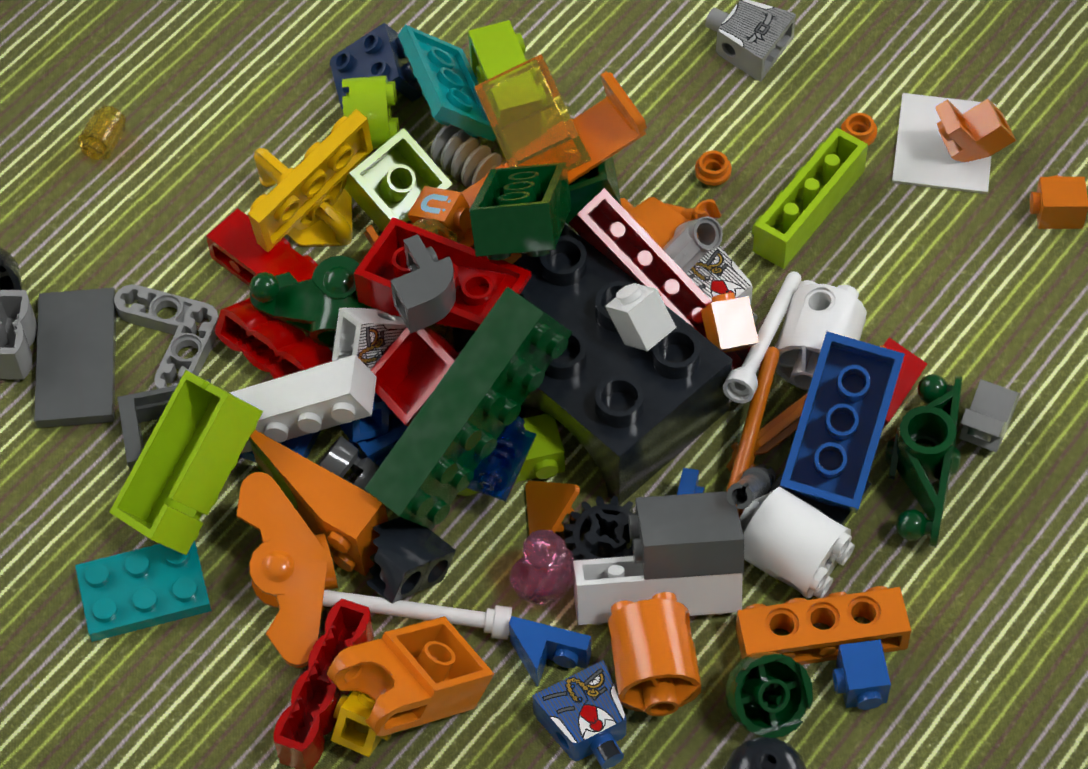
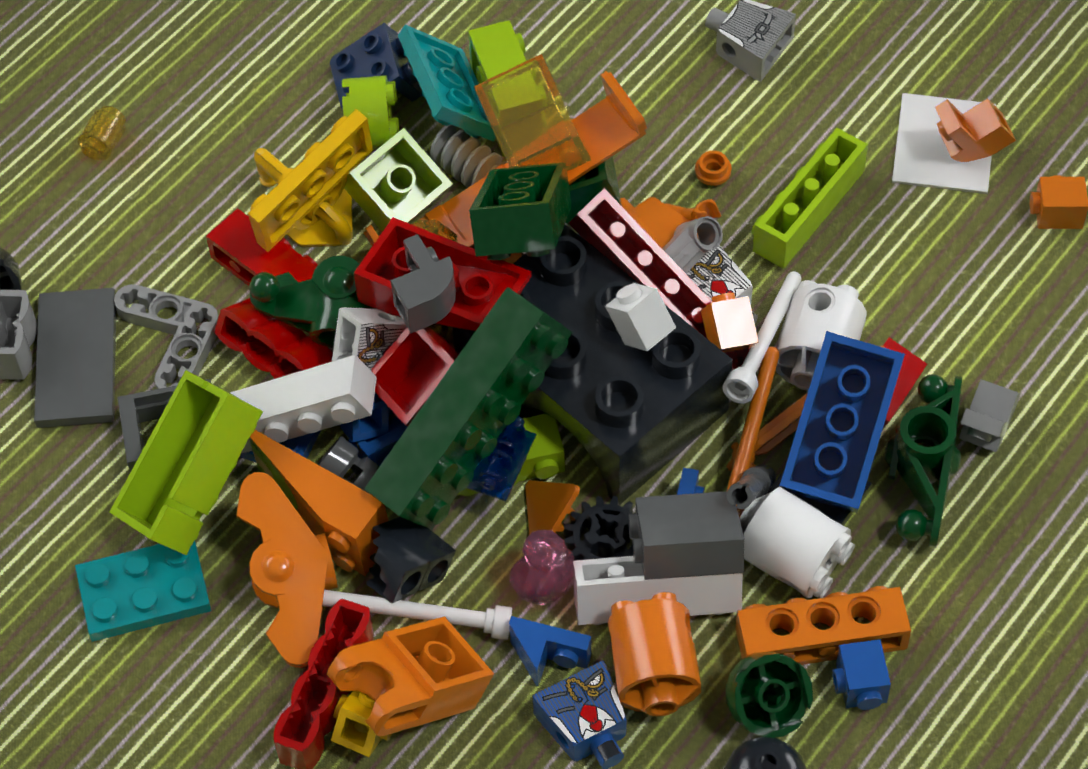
orange brick [408,186,471,243] -> none
orange plate [841,113,877,146] -> none

